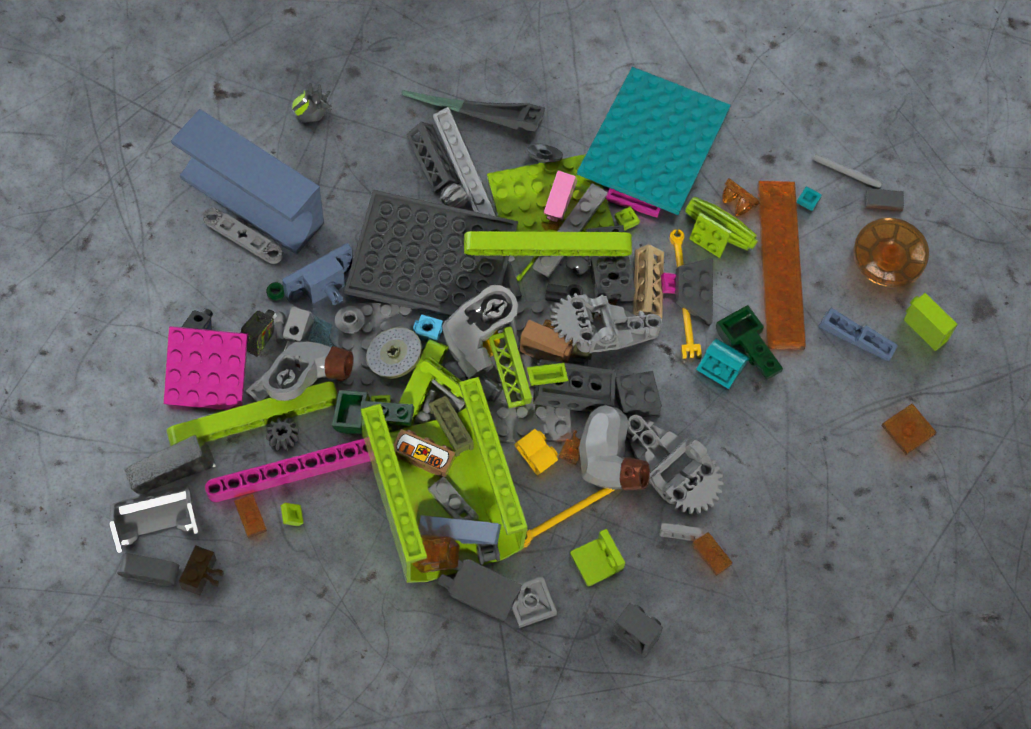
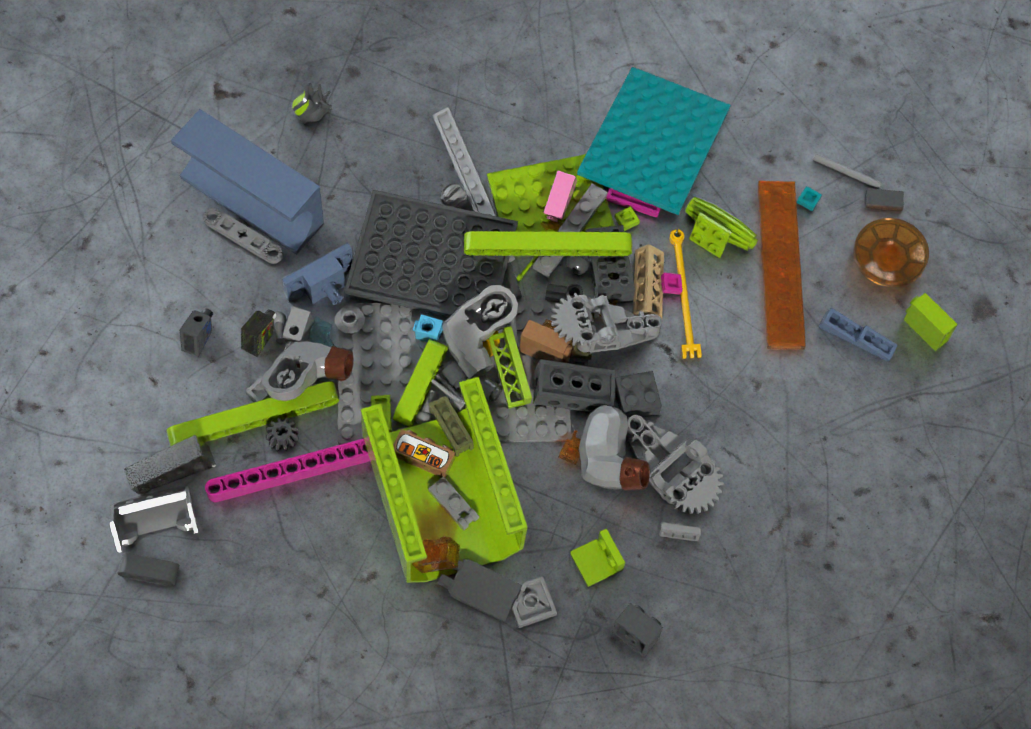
dark pink plate [164,326,248,410] -> none
dark brown brick [178,545,224,596] -> none
clear orange plate [234,494,267,538] -> none
dark green plate [266,282,285,301] -> none
lime plate [281,503,304,526] -> none
dark green plate [332,390,414,435] -> none
piece [366,327,422,379] -> none
dark grey plate [401,90,545,132] -> none
dark grey fence [406,121,460,193] -> none
sand blue slope [418,515,501,544] -> none
lime plate [419,357,463,398] -> none
dark grey piece [476,544,500,565] -> none
yellow brick [514,429,558,476] -> none
yellow hinge [524,488,615,547] -> none
dark grey dish [527,144,563,163] -> none
lime tile [527,363,568,386] -> none
dark grey wing [675,258,713,326] -> none
clear orange plate [692,532,733,576] -> none
teal brick [696,338,749,389] -> none
dark green plate [716,305,783,380] -> none
clear orange tile [722,178,760,216] -> none
clear orange plate [881,403,937,455] -> none

